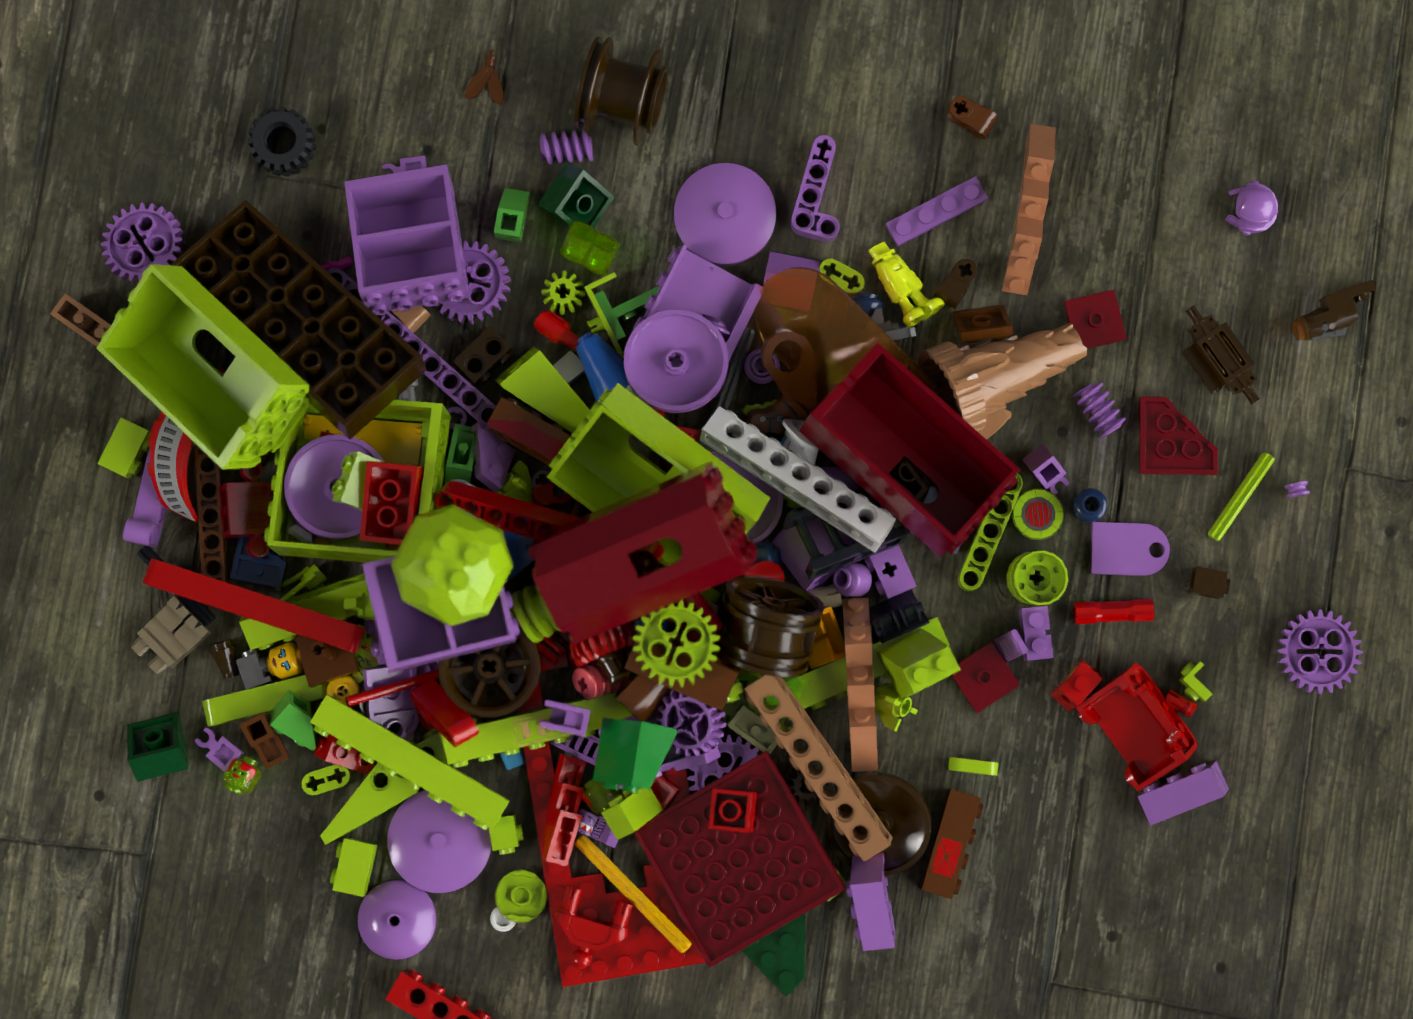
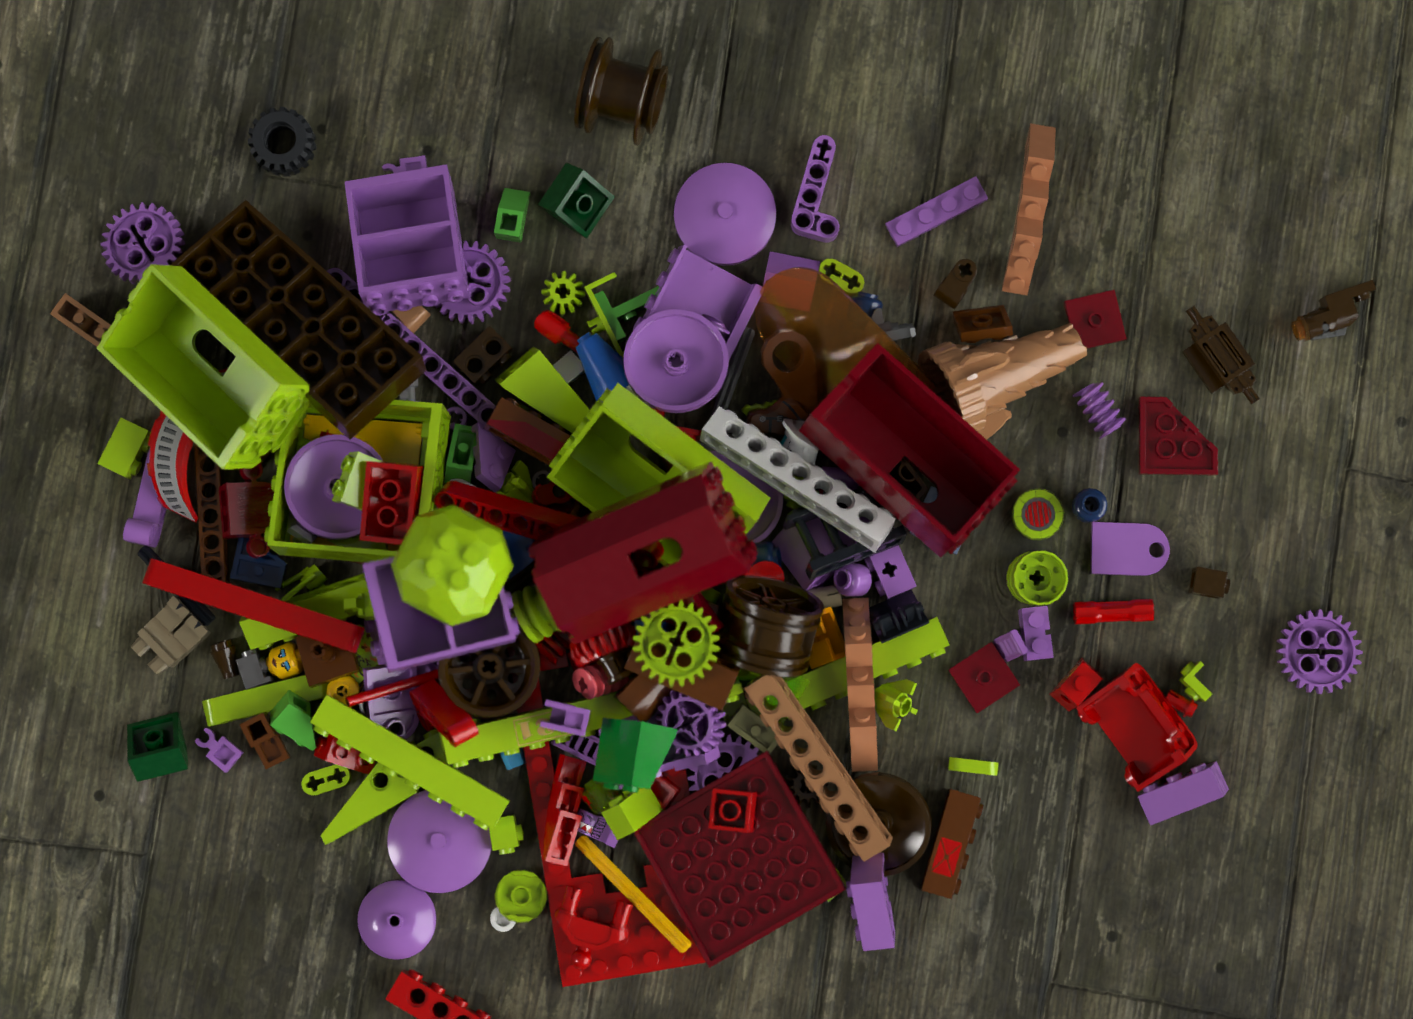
clear neon green head [222,756,262,796] -> none
dark pink piece [320,256,353,271] -> none
lime brick [330,838,378,897] -> none
reddish brown piece [465,49,504,105] -> none
medium lavender piece [540,130,593,165] -> none
clear neon green brick [560,221,621,276] -> none
dark green plate [741,913,806,997] -> none
medium lavender cone [744,349,780,384] -> none
neon yellow piece [868,242,945,328] -> none
lime slope [877,629,961,699] -> none
reddish brown piece [946,96,998,139] -> none
lime beam [957,473,1023,591] -> none
medium lavender brick [1022,444,1069,494] -> none
lime axle [1208,452,1275,541] -> none
medium lavender helmet [1225,180,1278,236] -> none
medium lavender bush [1284,481,1310,498] -> none

